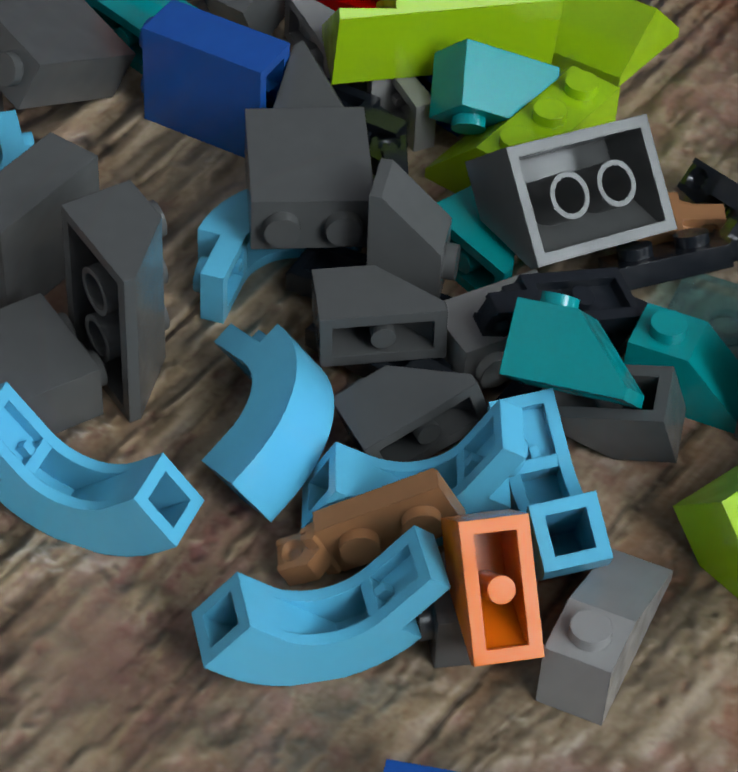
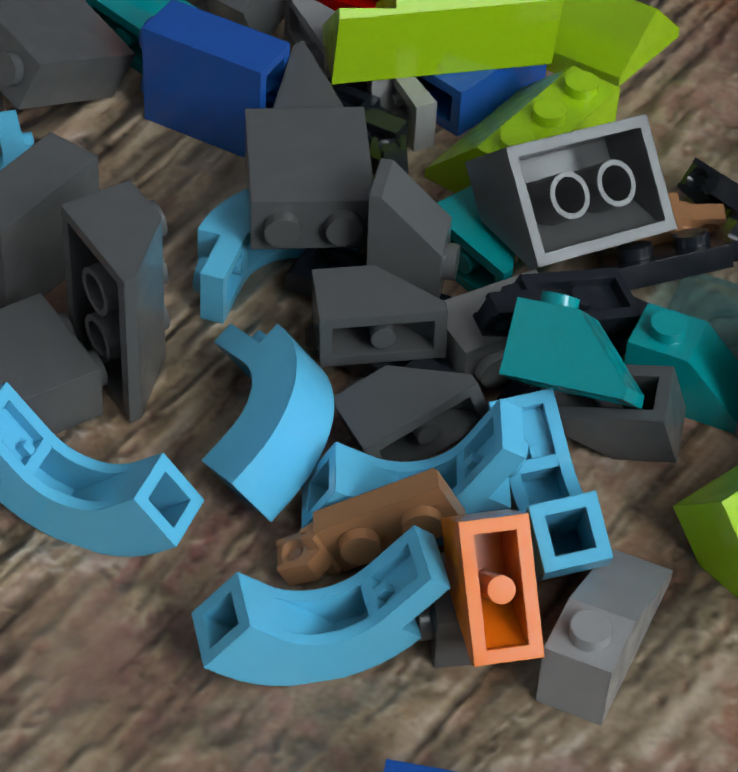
teal slope [429,38,560,135] -> none

